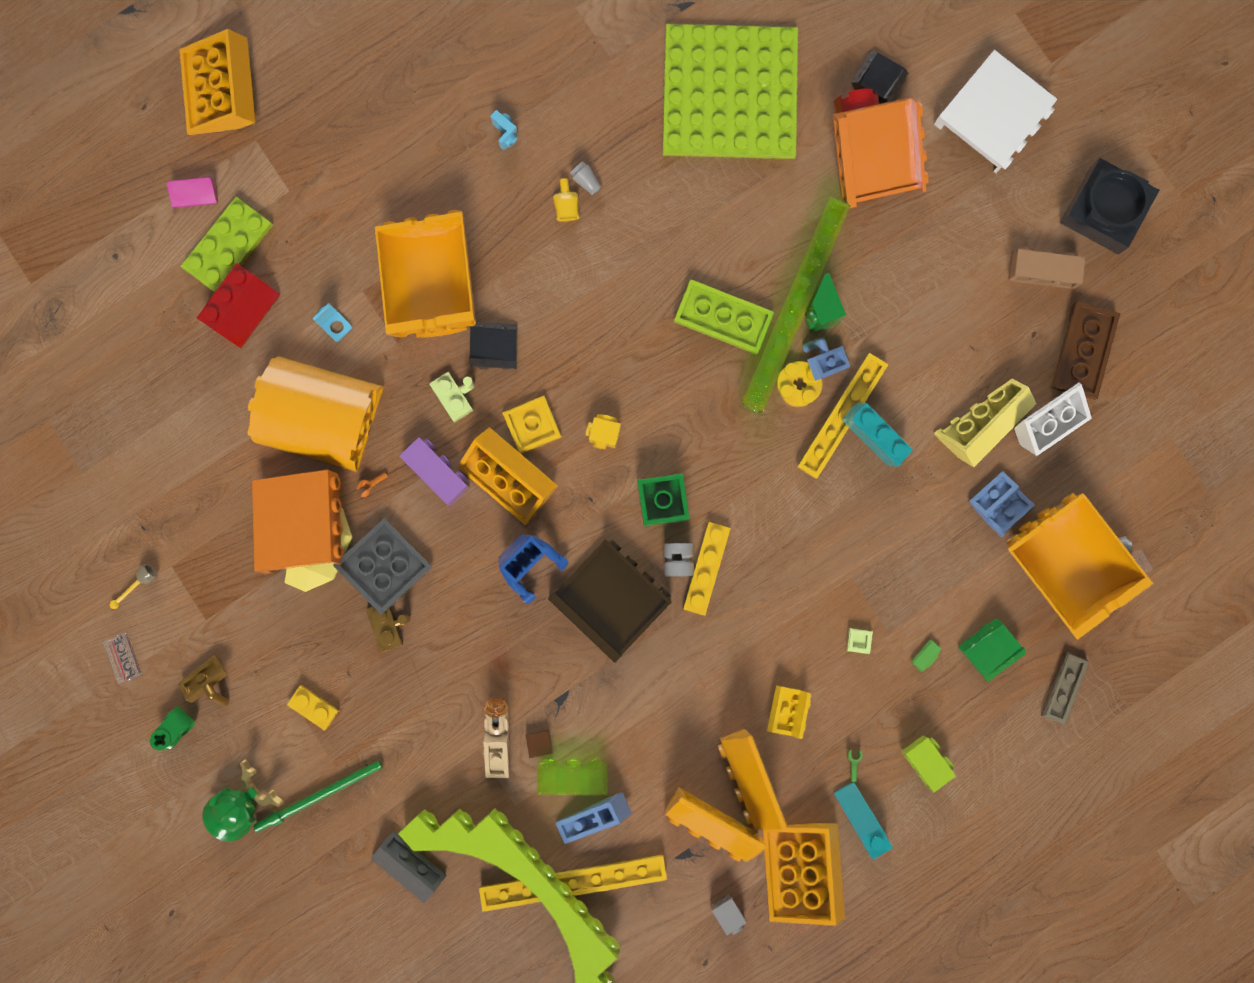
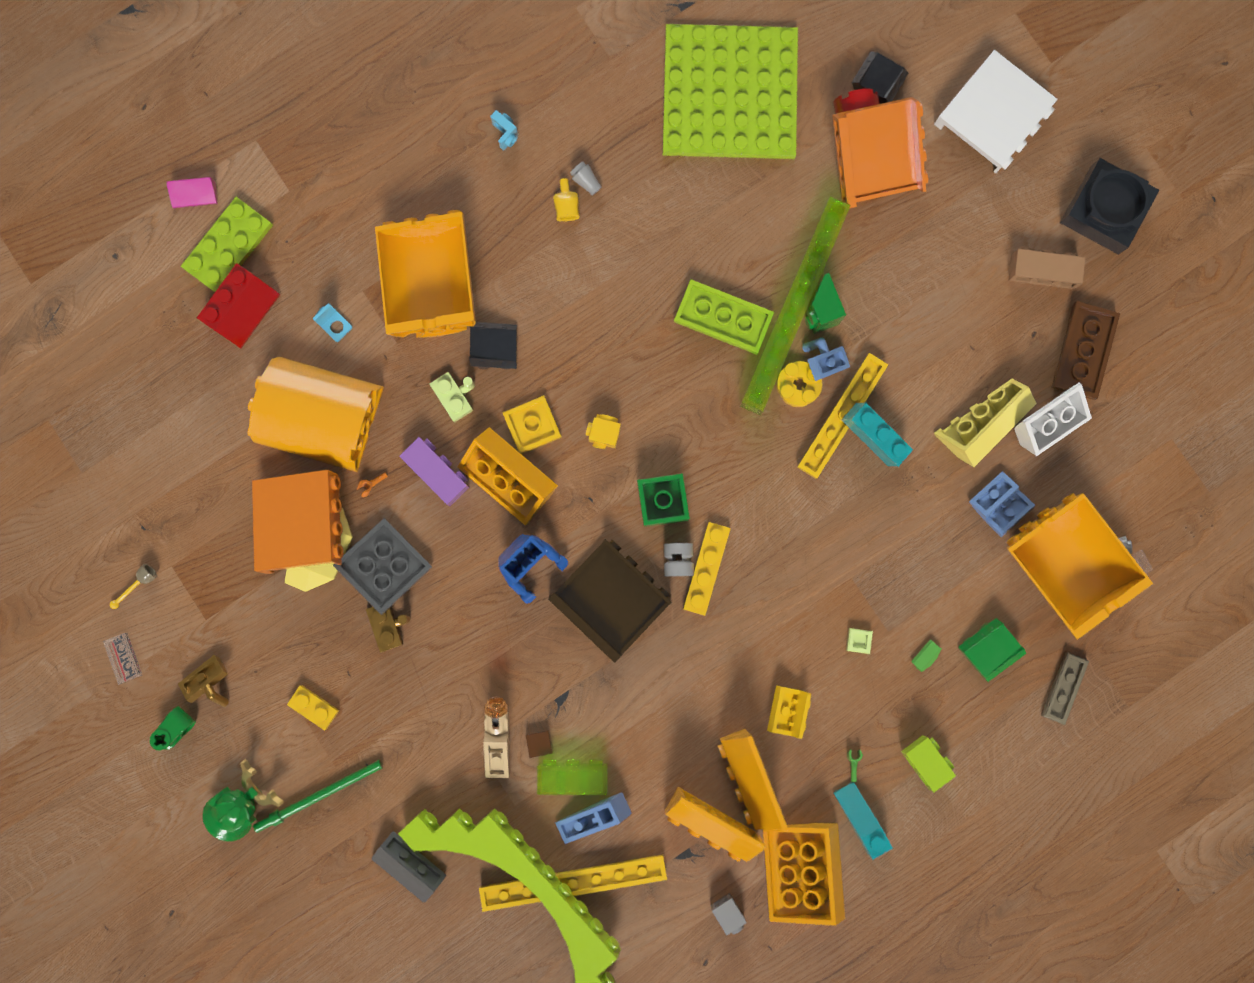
light orange slope [179,29,255,135] -> none

